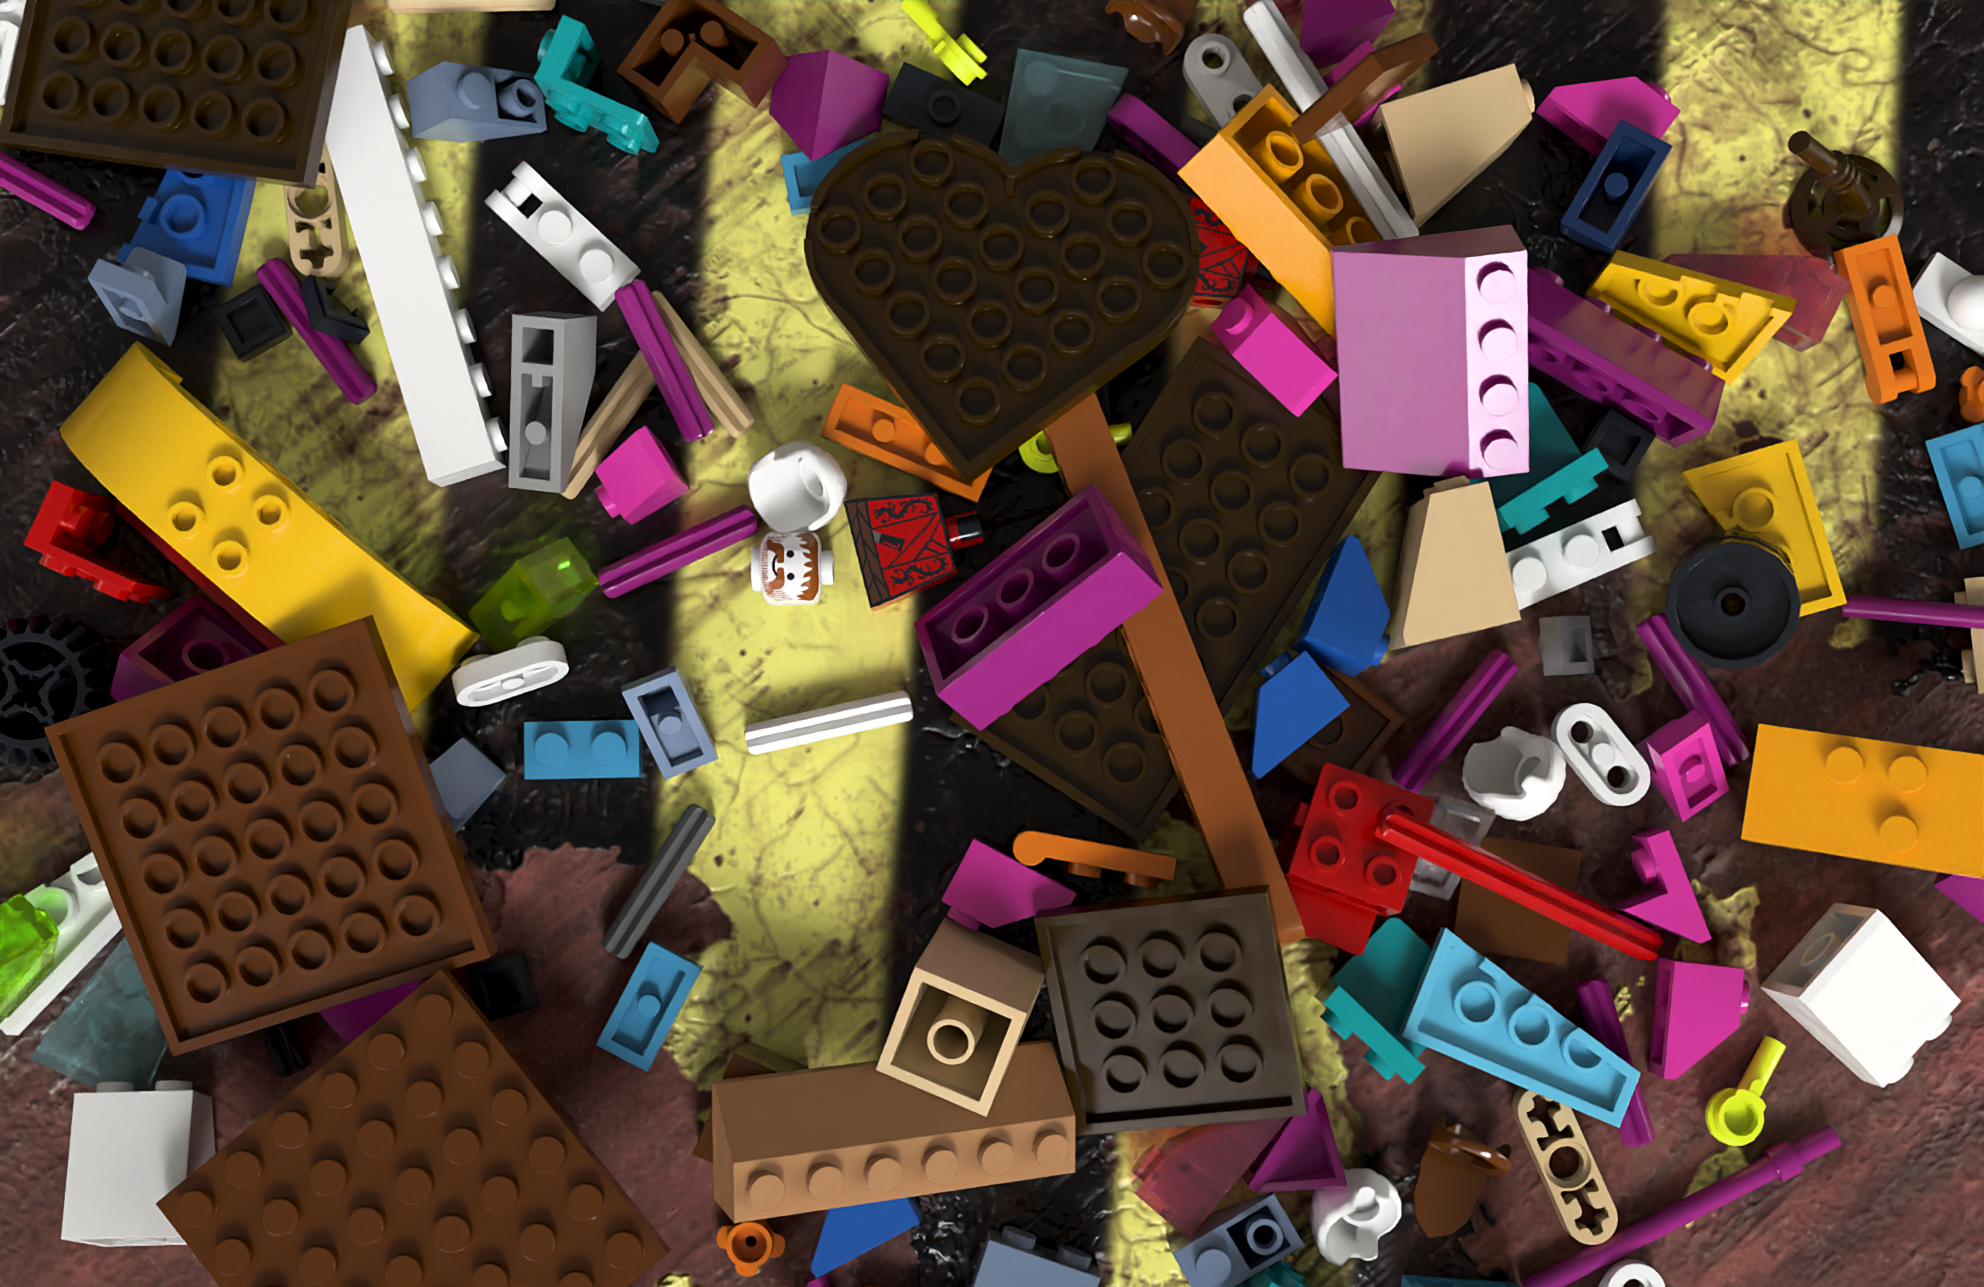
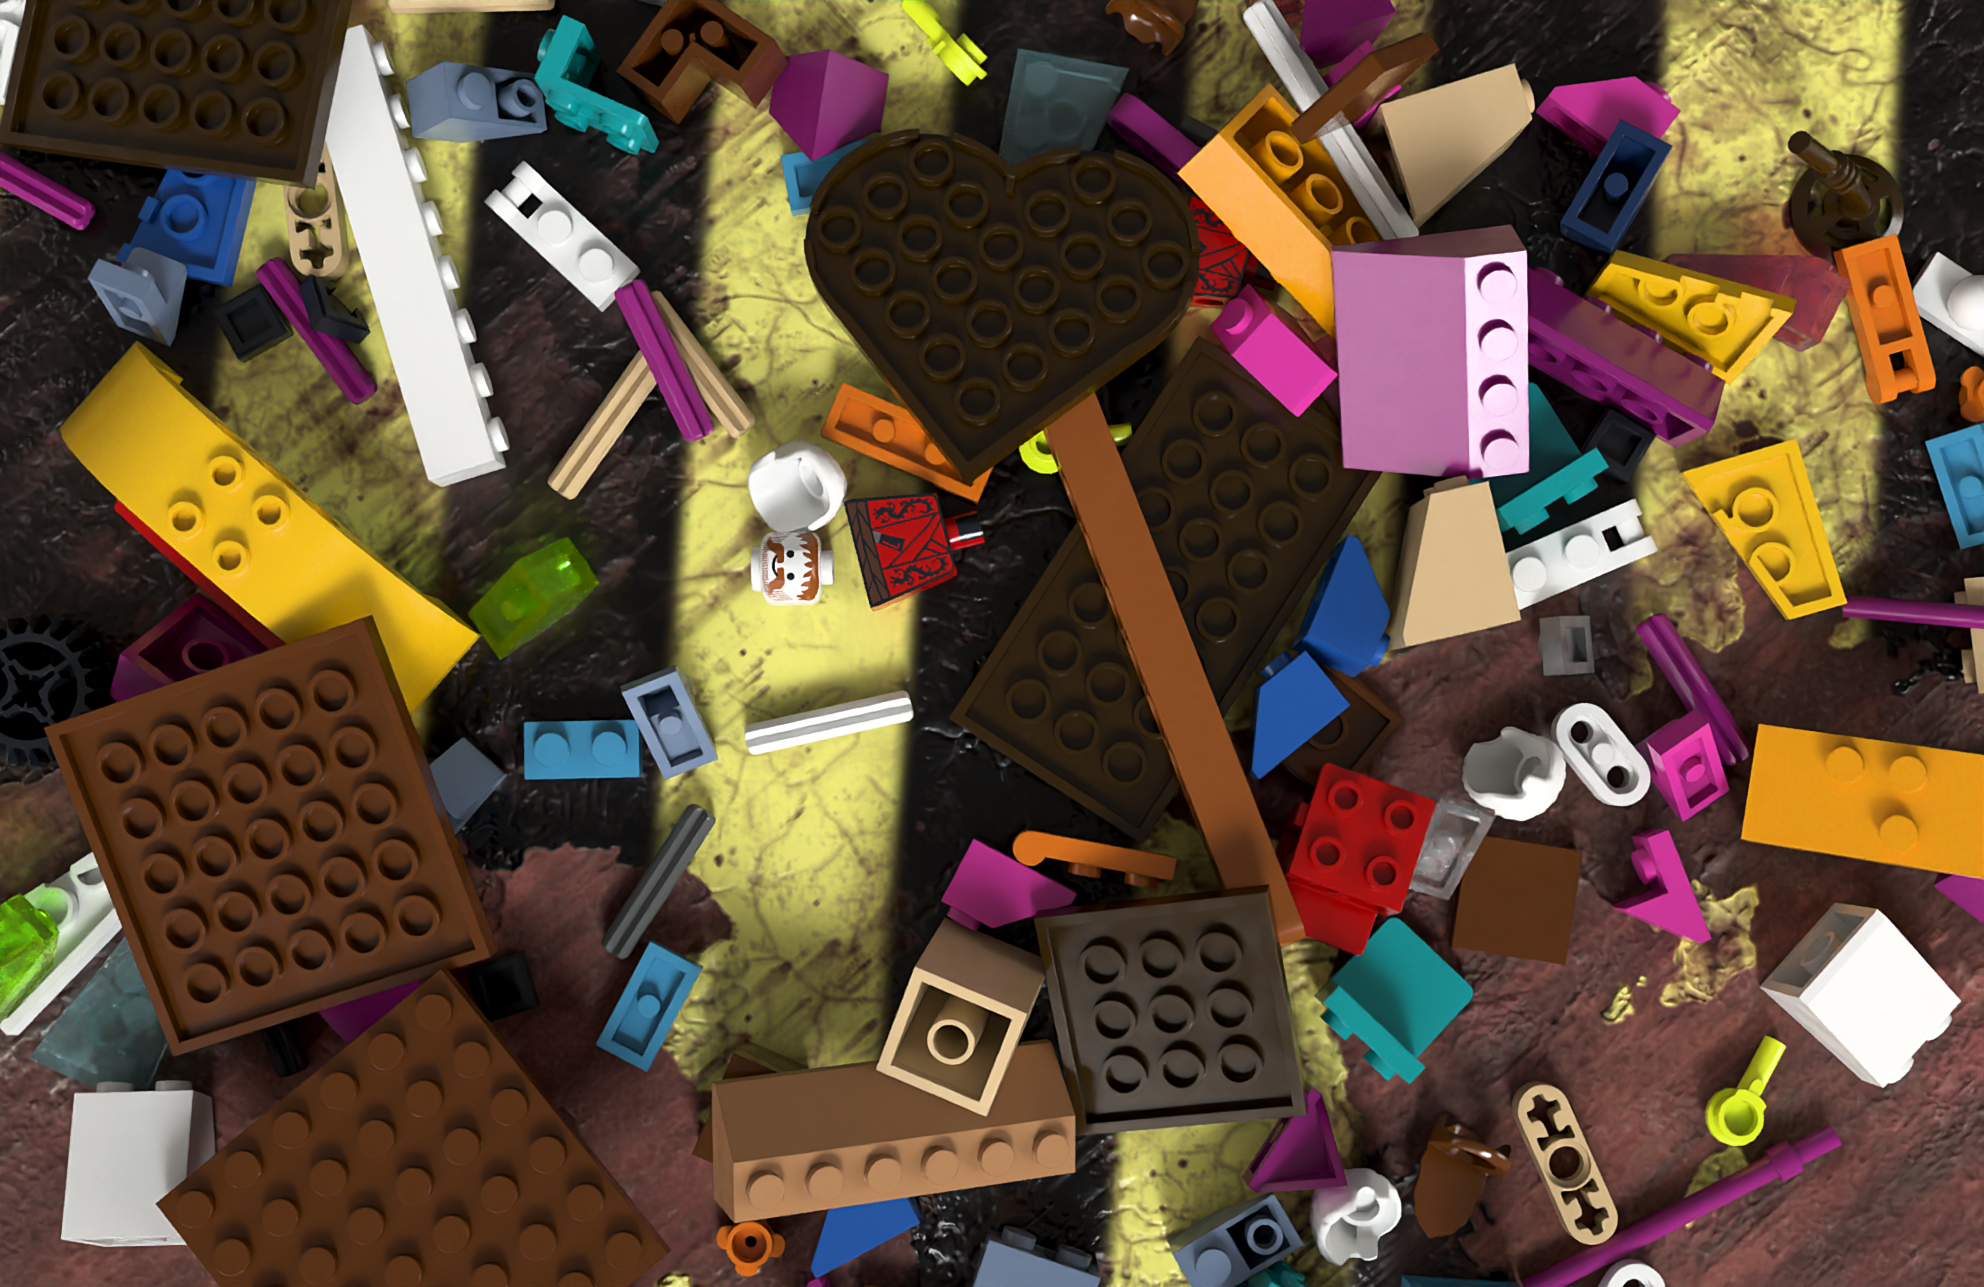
red bracket [23,480,174,605] -> none
white plate [452,636,569,706] -> none
light grey slope [508,311,597,493] -> none
dark pink slope [594,426,690,525] -> none
magenta axle [597,504,759,598] -> none
black plate [881,62,1007,149] -> none
magenta slope [914,483,1164,731] -> none
clear pink slope [1131,1117,1290,1240] -> none
white plate [1182,34,1263,131] -> none
red axle [1373,807,1663,961] -> none
magenta axle [1392,649,1518,793] -> none
medium azure wing [1398,927,1641,1128] -> none
magenta axle [1574,977,1655,1147] -> none
dark pink slope [1648,957,1750,1080] -> none
black wheel [1666,532,1801,670] -> none

